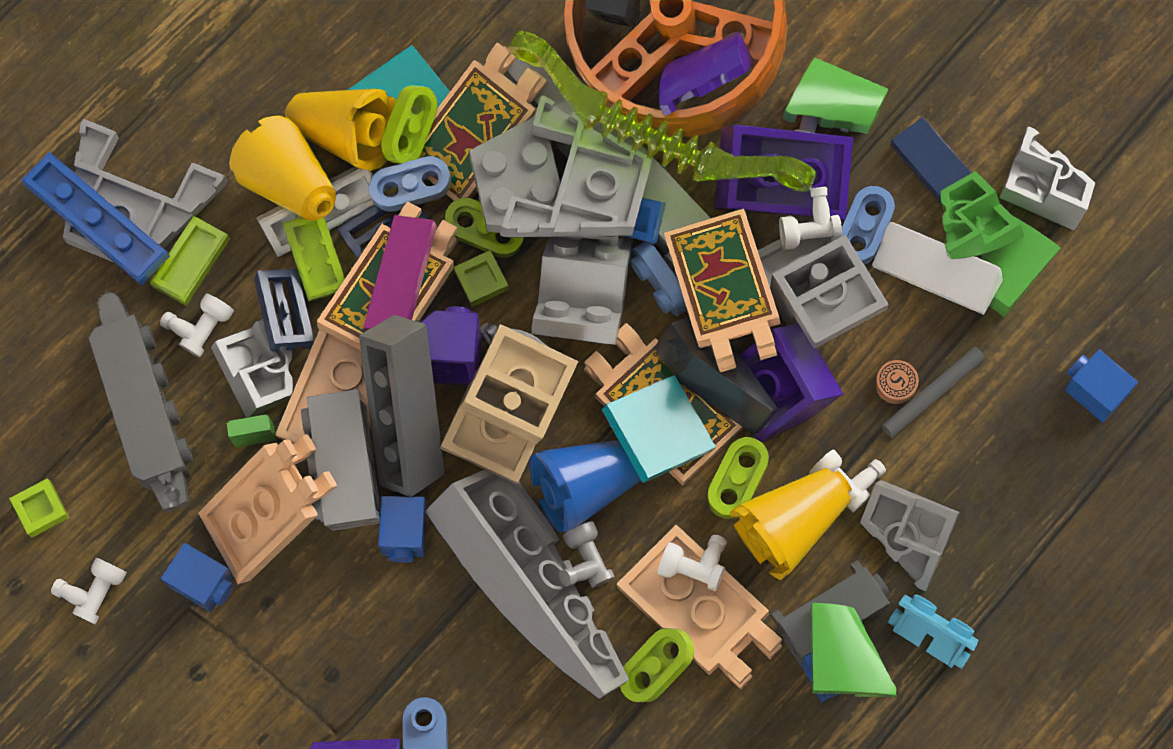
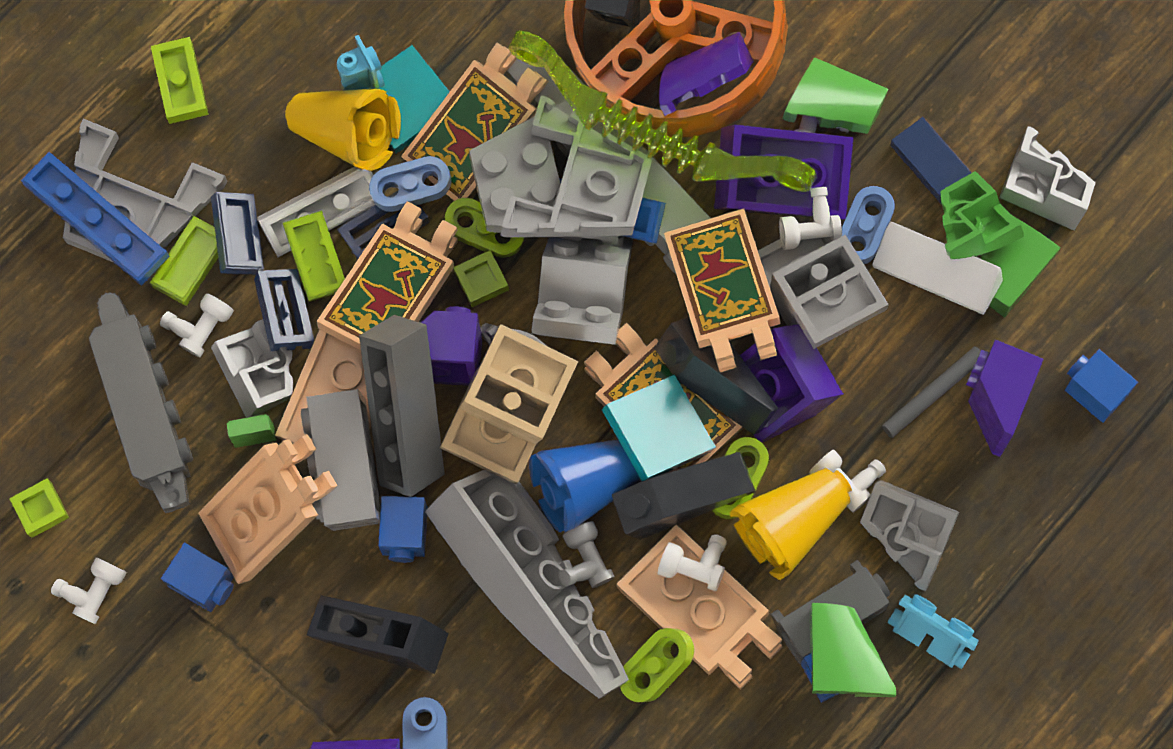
yellow cone [229,115,336,221] -> none
magenta tile [363,215,437,331] -> none
lime plate [381,85,437,164] -> none
medium blue plate [630,241,687,317] -> none
nougat tile [875,360,919,404] -> none
none -> lime plate [151,37,209,124]
none -> tile [211,192,264,275]
none -> black slope [307,595,449,674]
none -> medium azure hinge [337,35,385,90]
none -> black slope [612,452,756,540]
none -> dark purple slope [966,340,1043,457]

